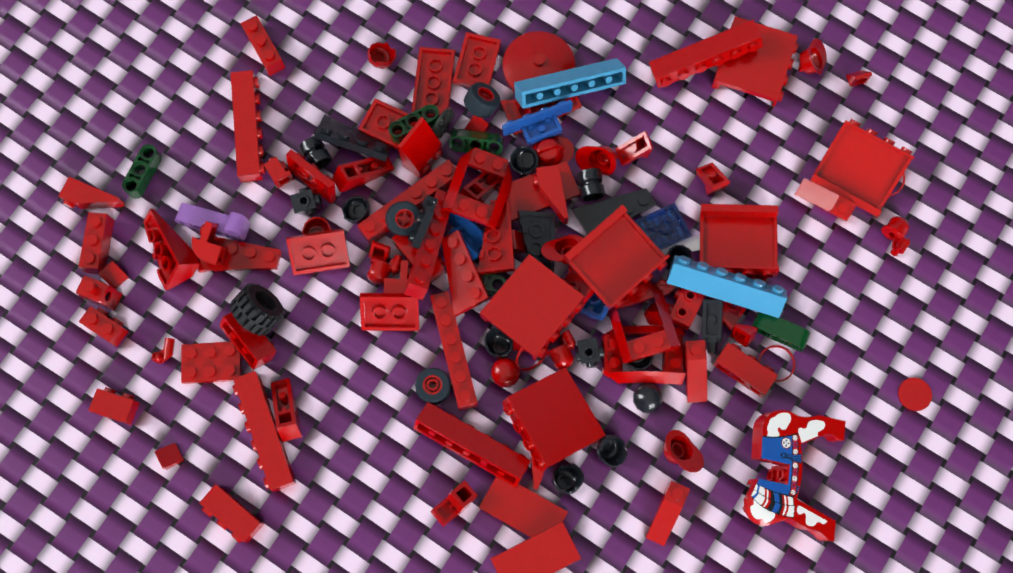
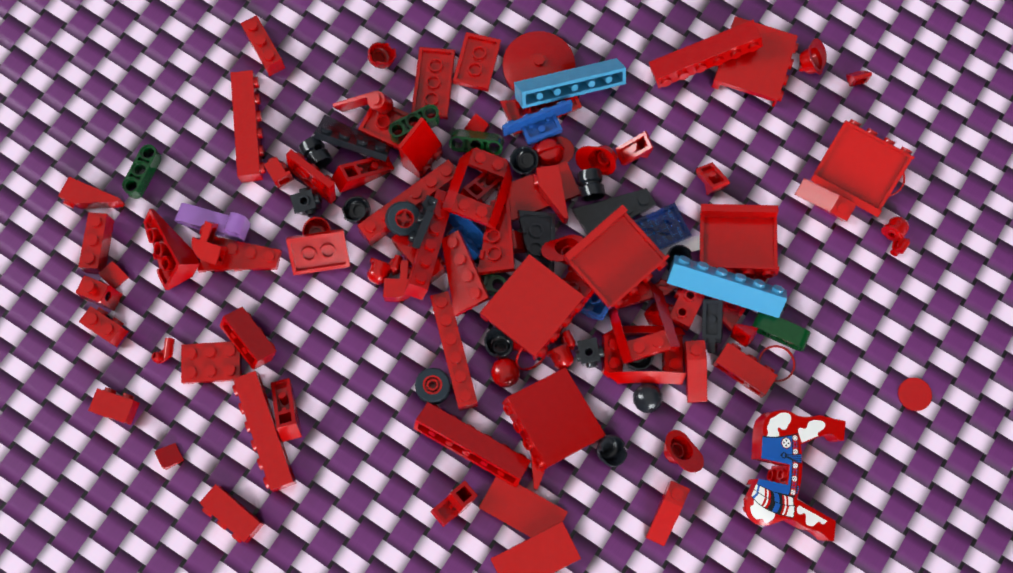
black tyre [230,283,284,336] -> none
red plate [359,293,420,331] -> none
red slope [368,240,391,262] -> none
pearl dark grey wheel [432,108,454,139] -> none
black wheel [464,82,500,118] -> none
black hair [552,463,584,495] -> none
none -> red door [332,91,393,114]

